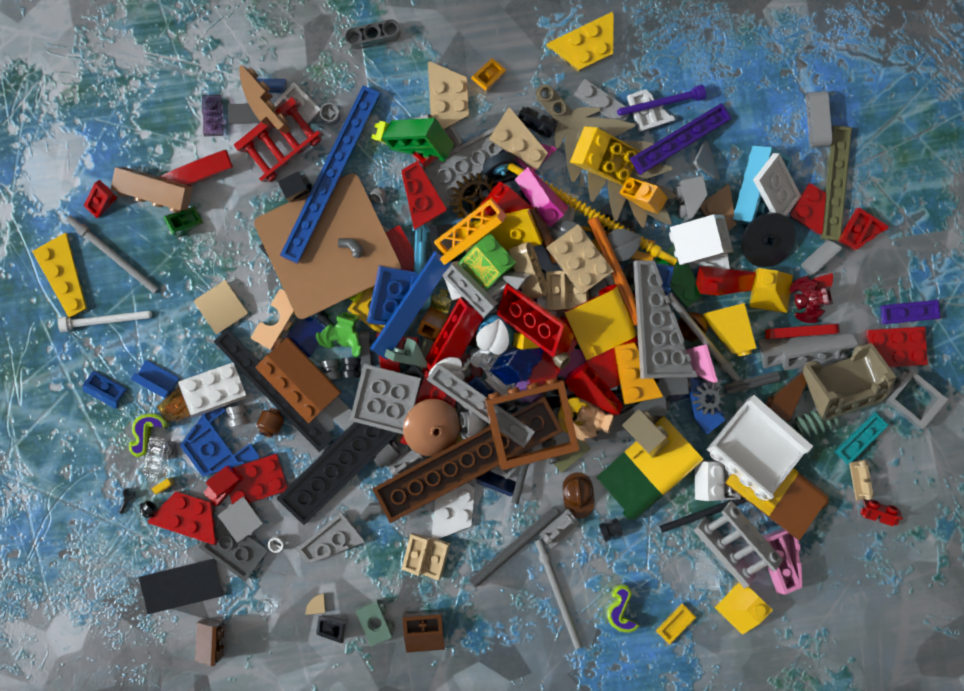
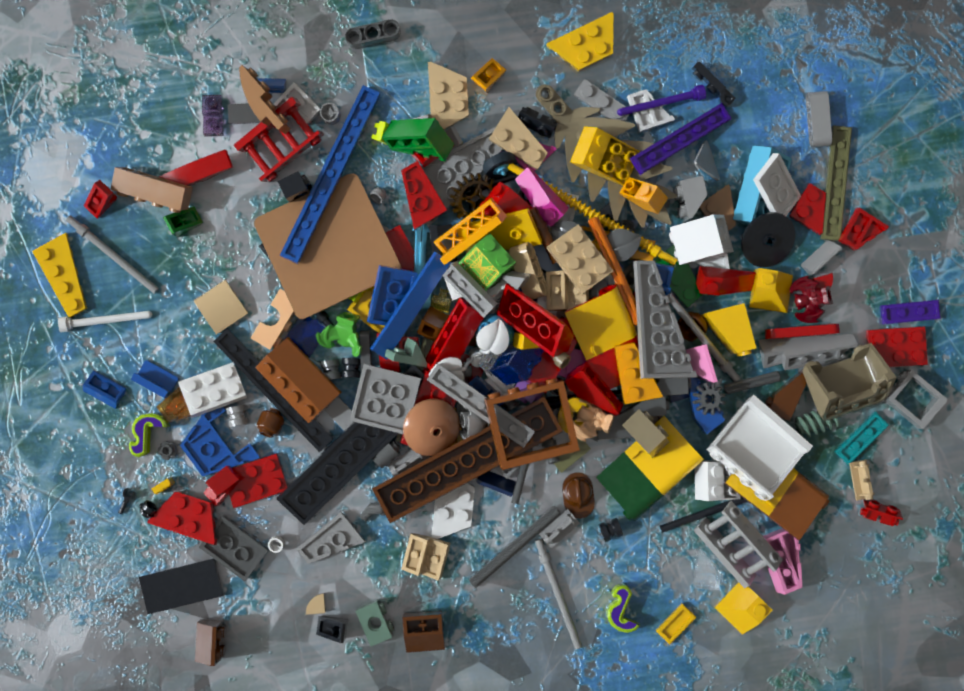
clear slope [144,435,168,480] -> none
light grey piece [217,496,264,543] -> none
dark grey arm [338,238,364,258] -> none
none -> black hinge [692,61,736,107]

